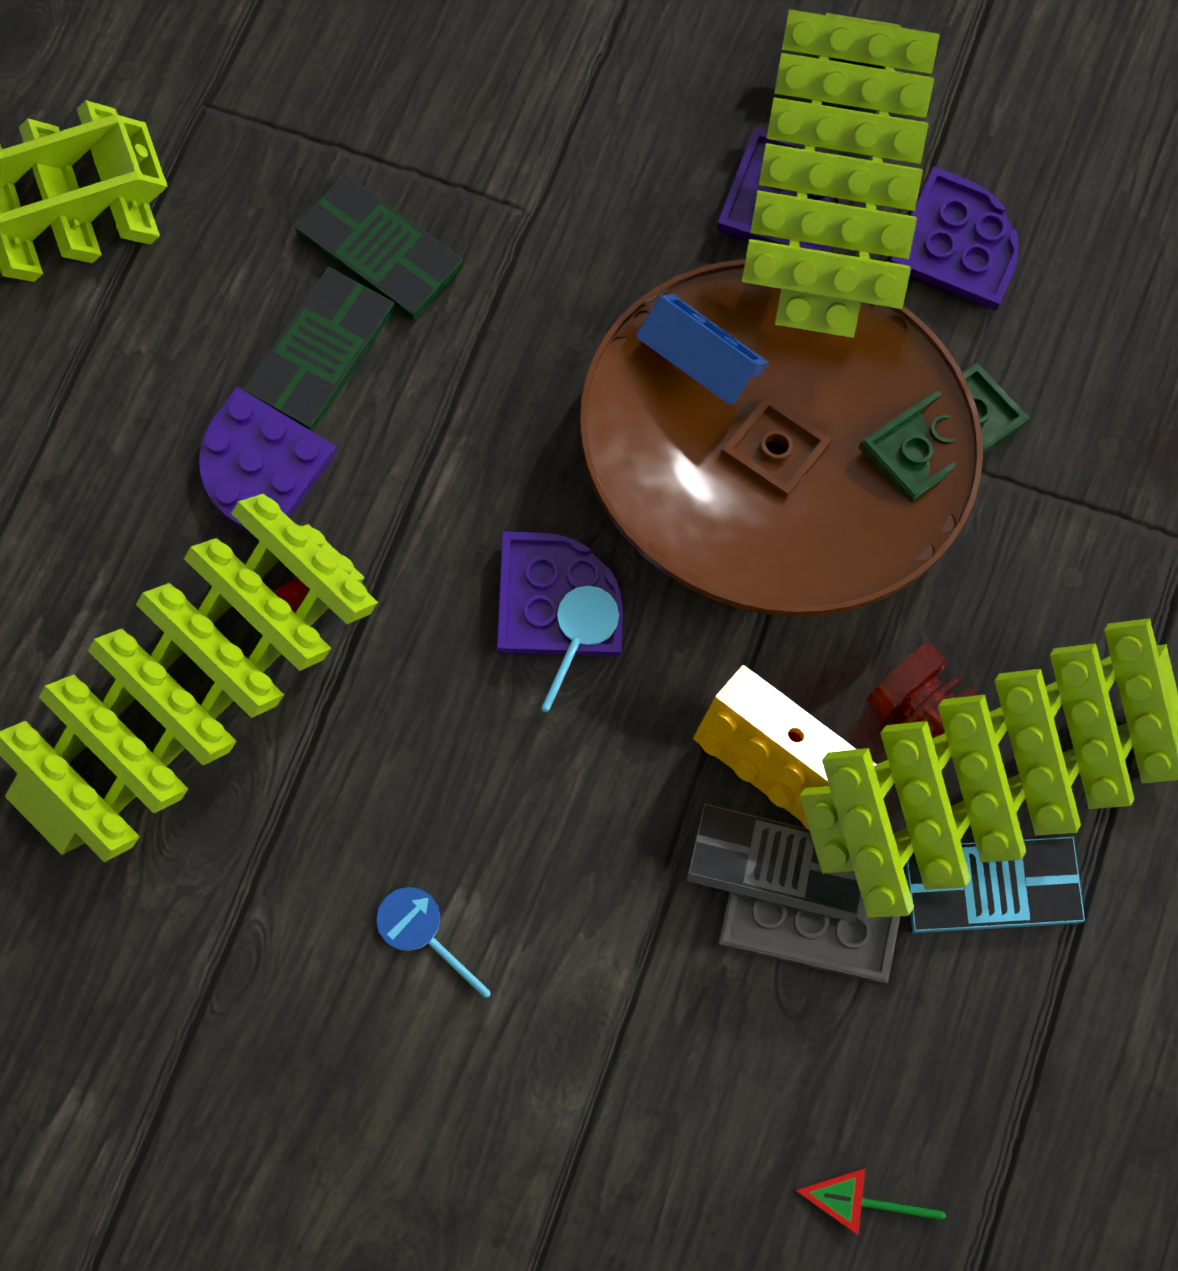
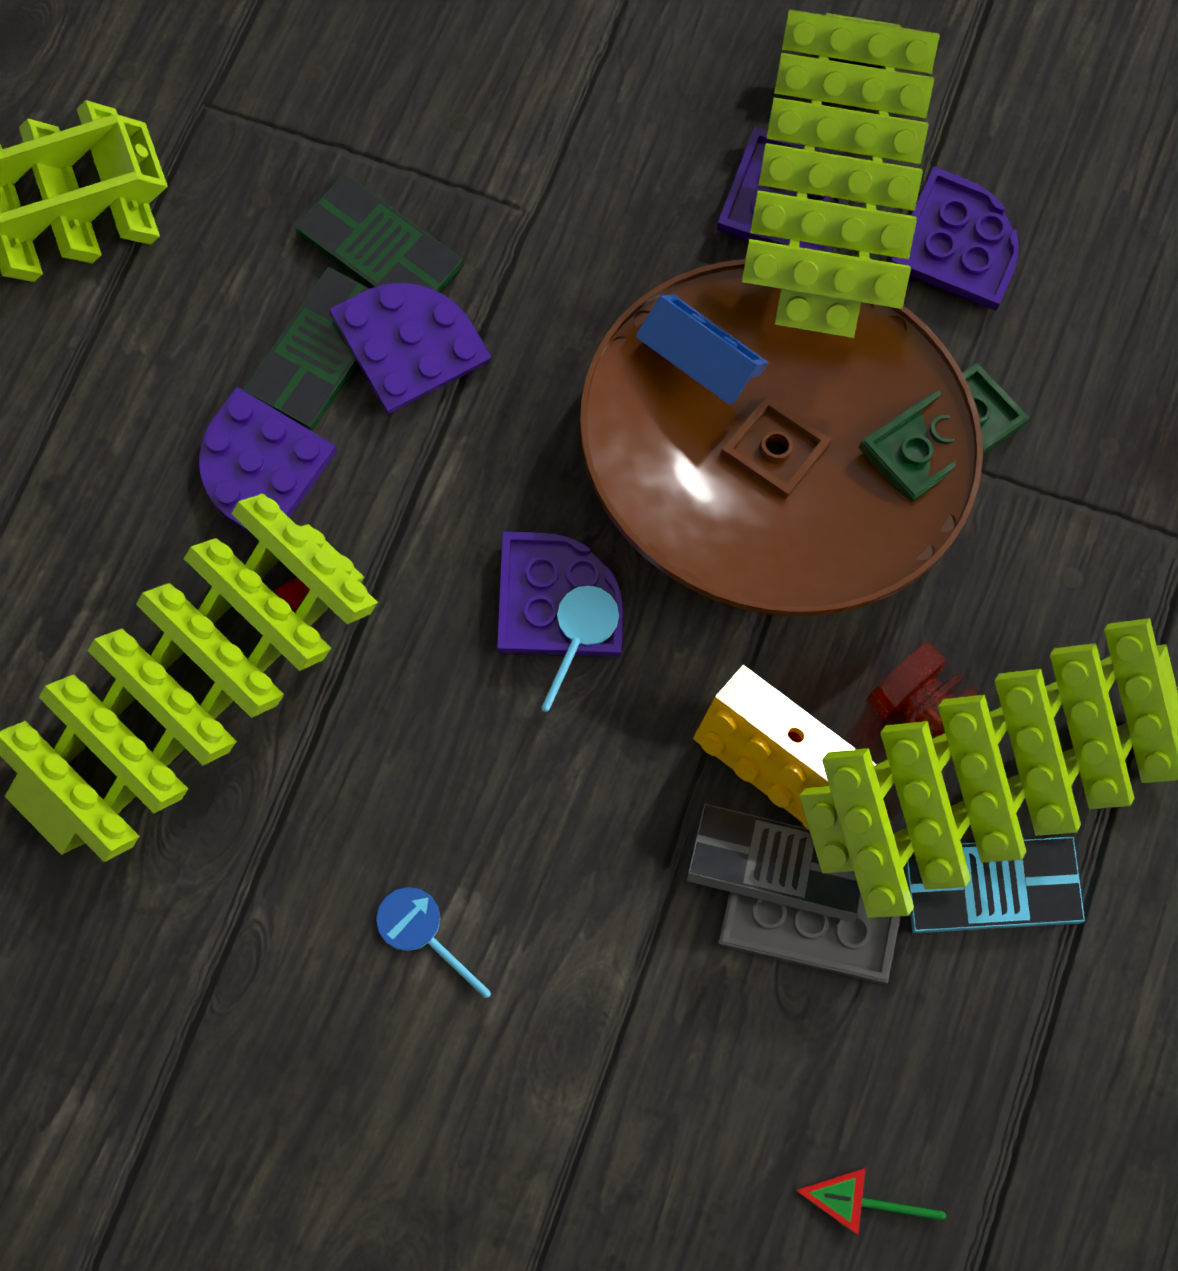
none -> dark purple plate [329,283,492,415]

